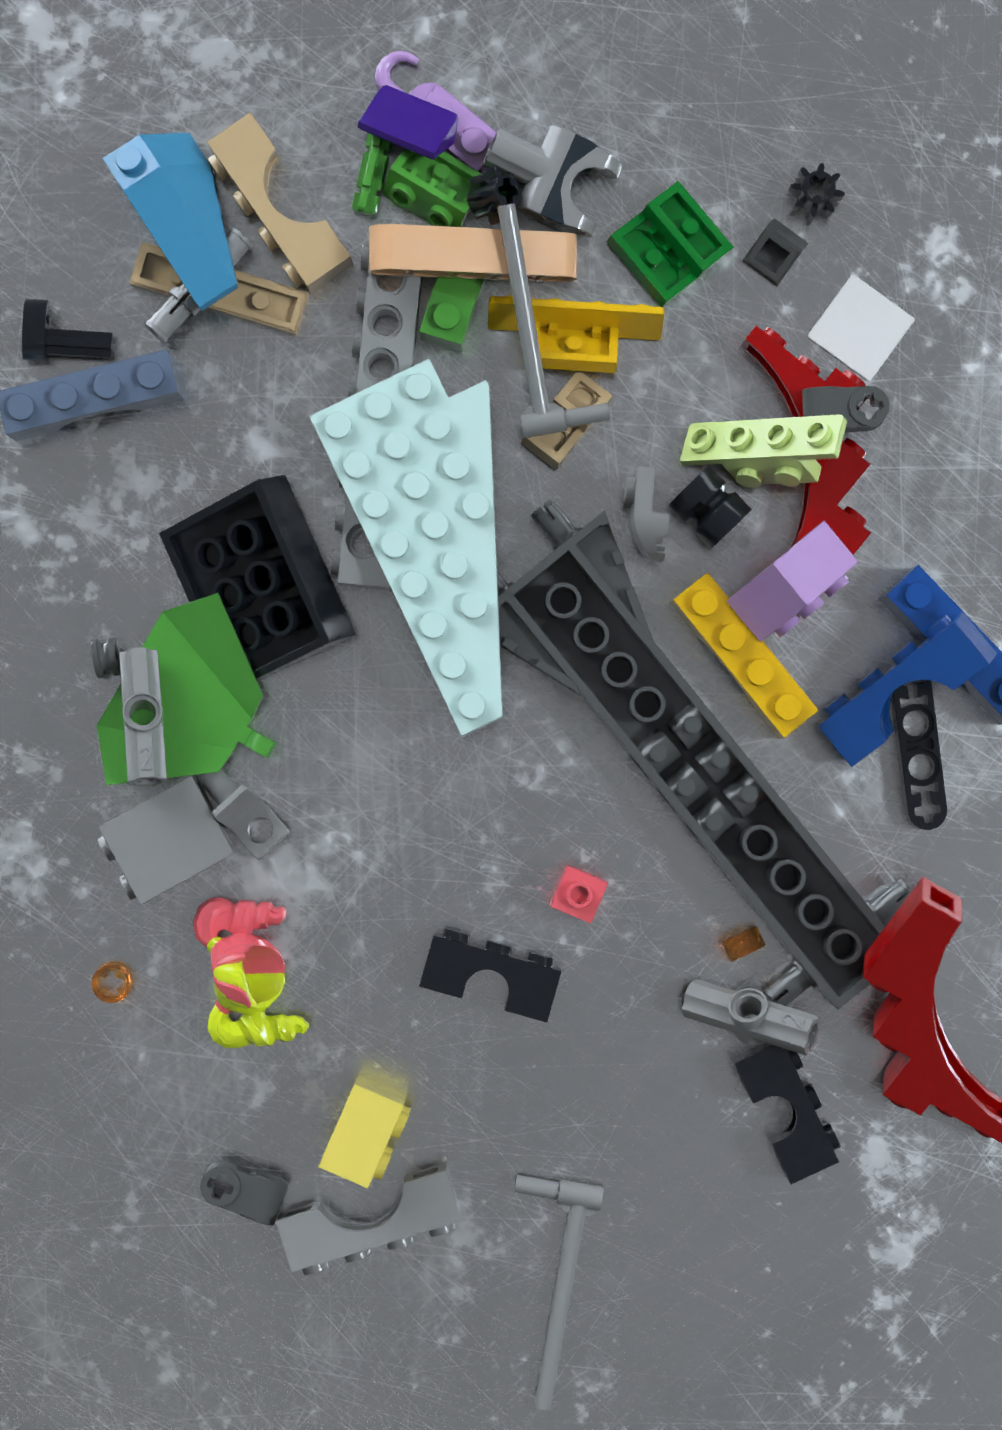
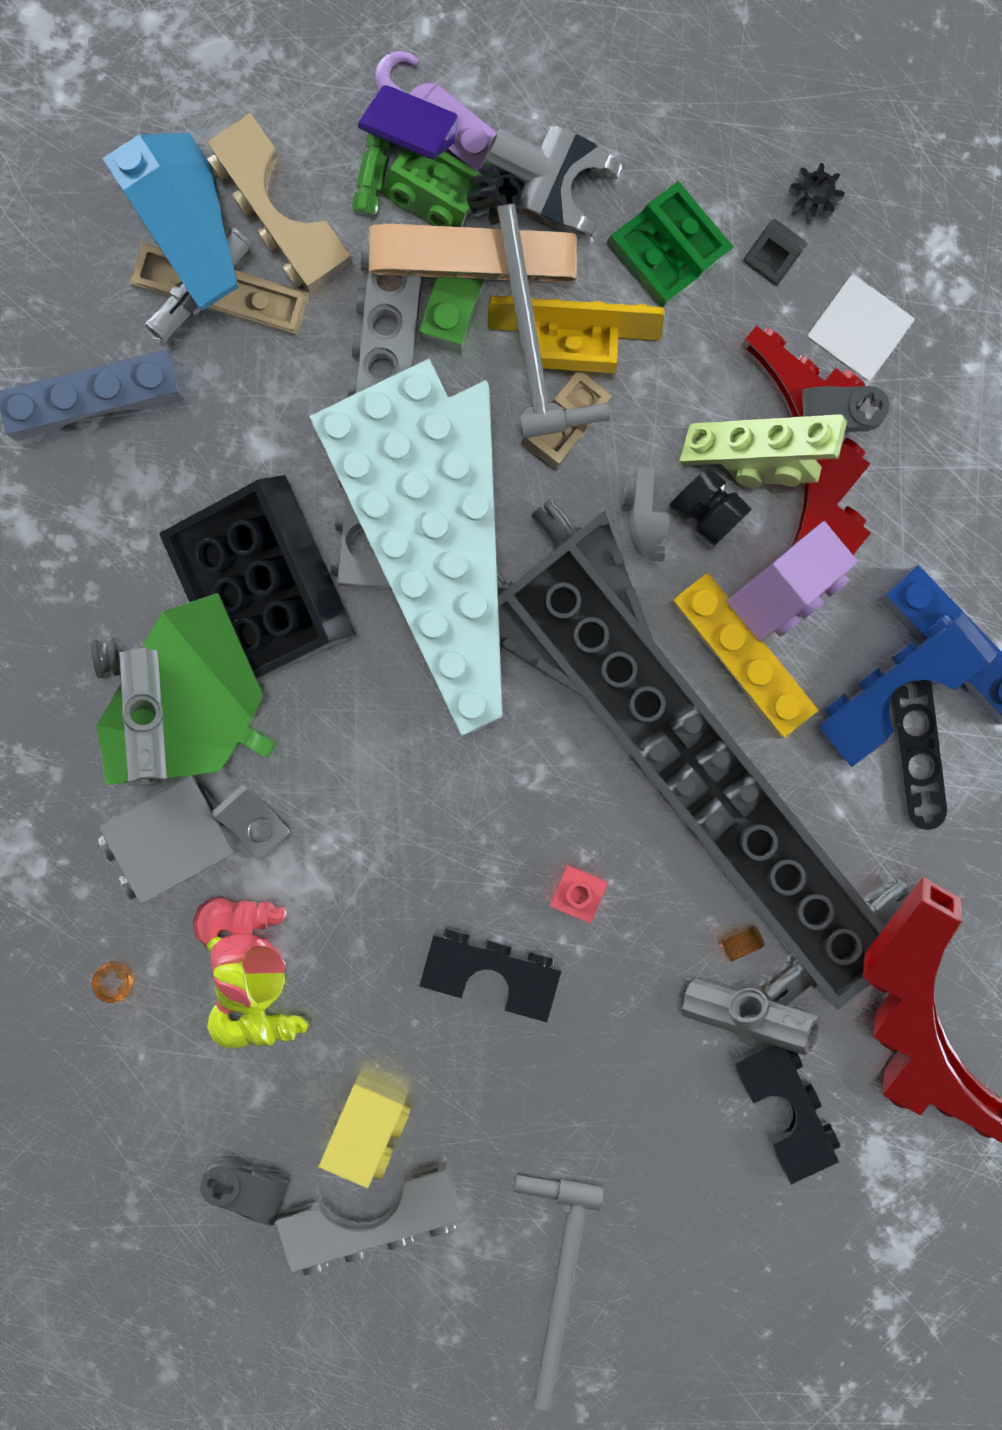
black piece [22,298,113,361] -> none

